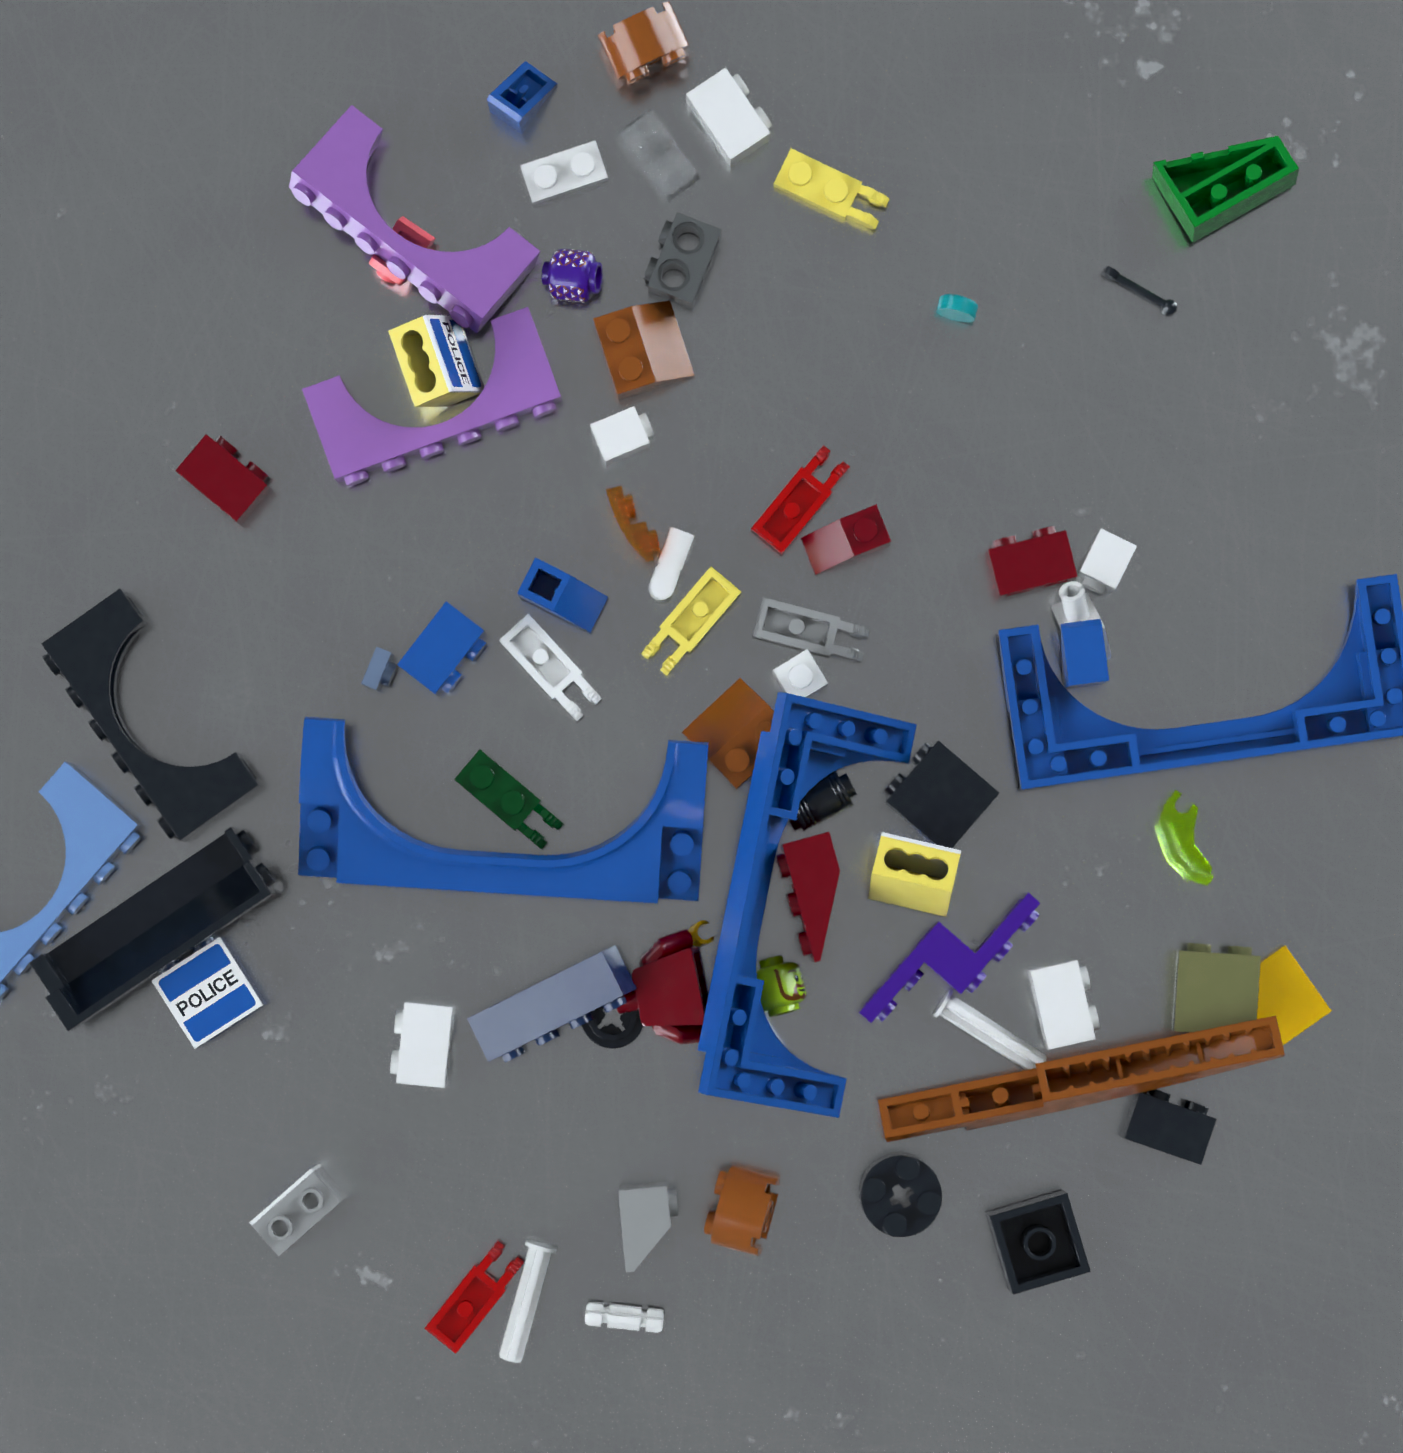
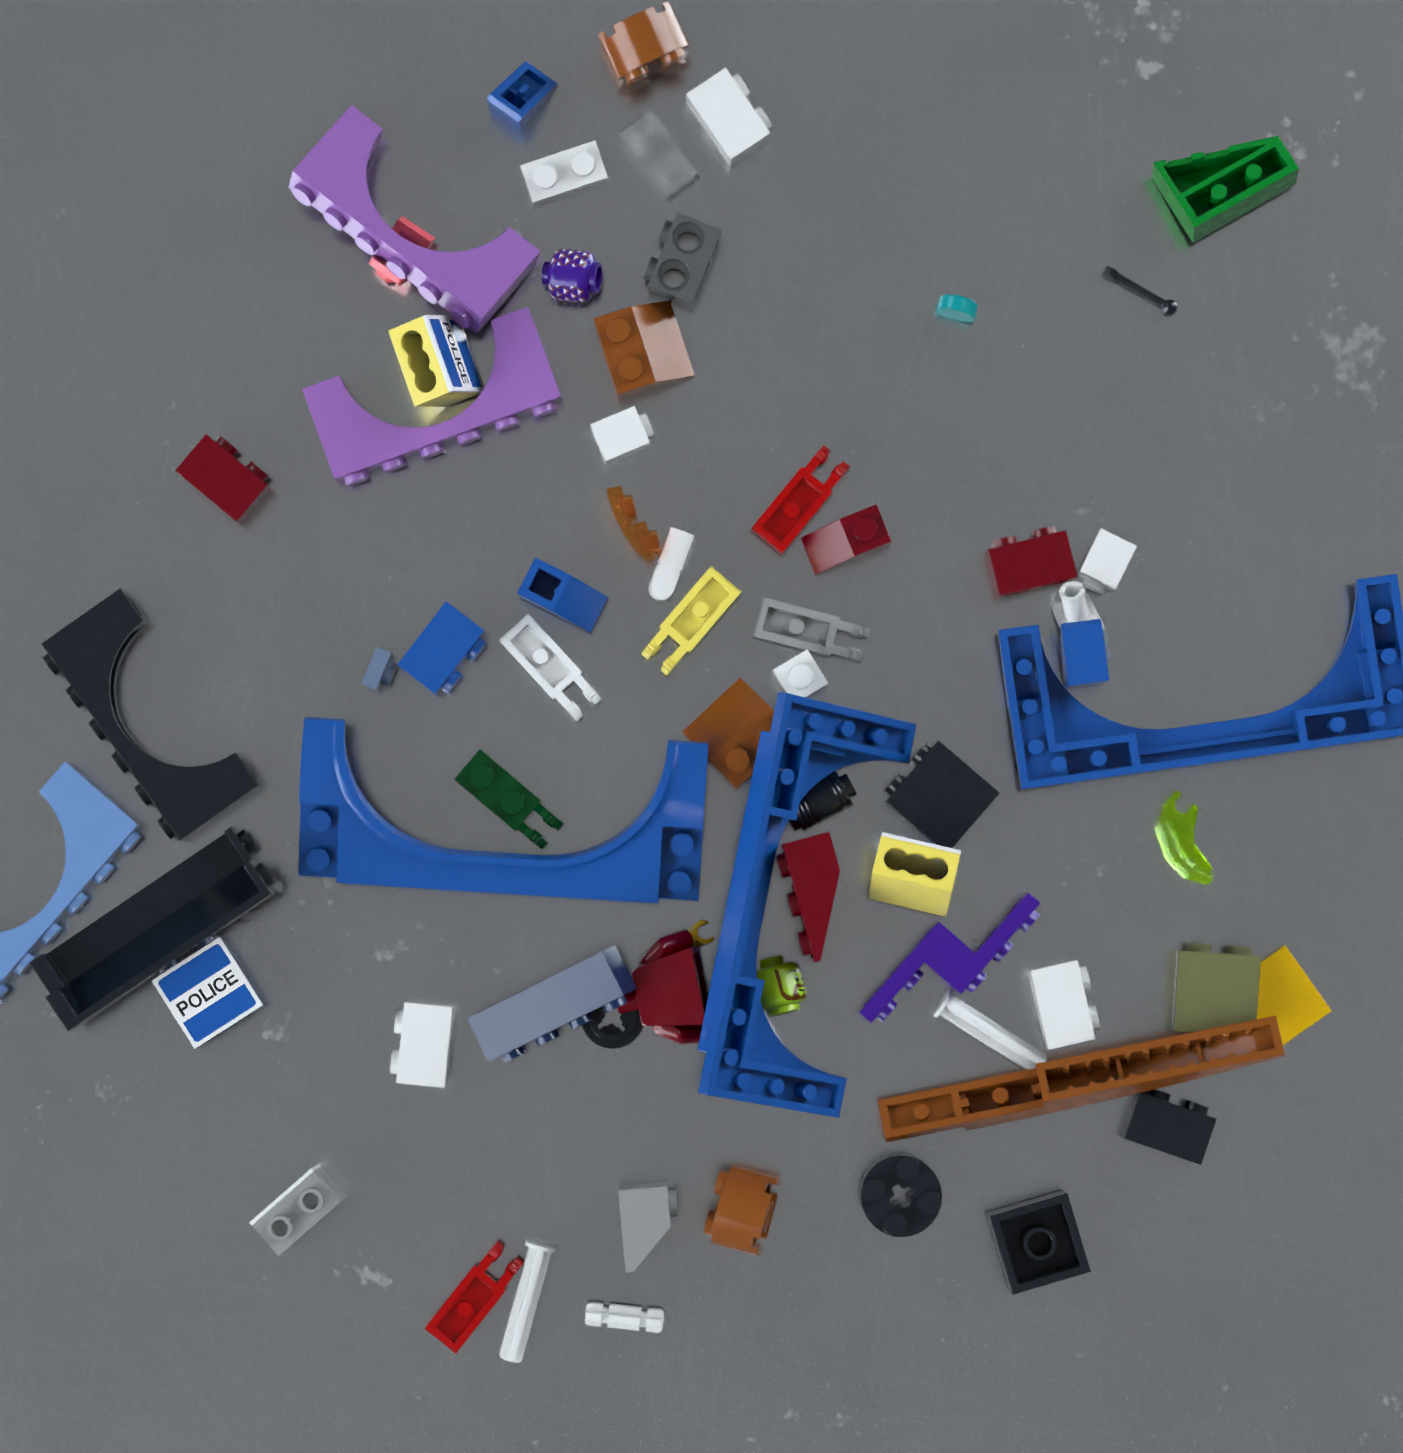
light yellow hinge [773,148,890,230] -> none

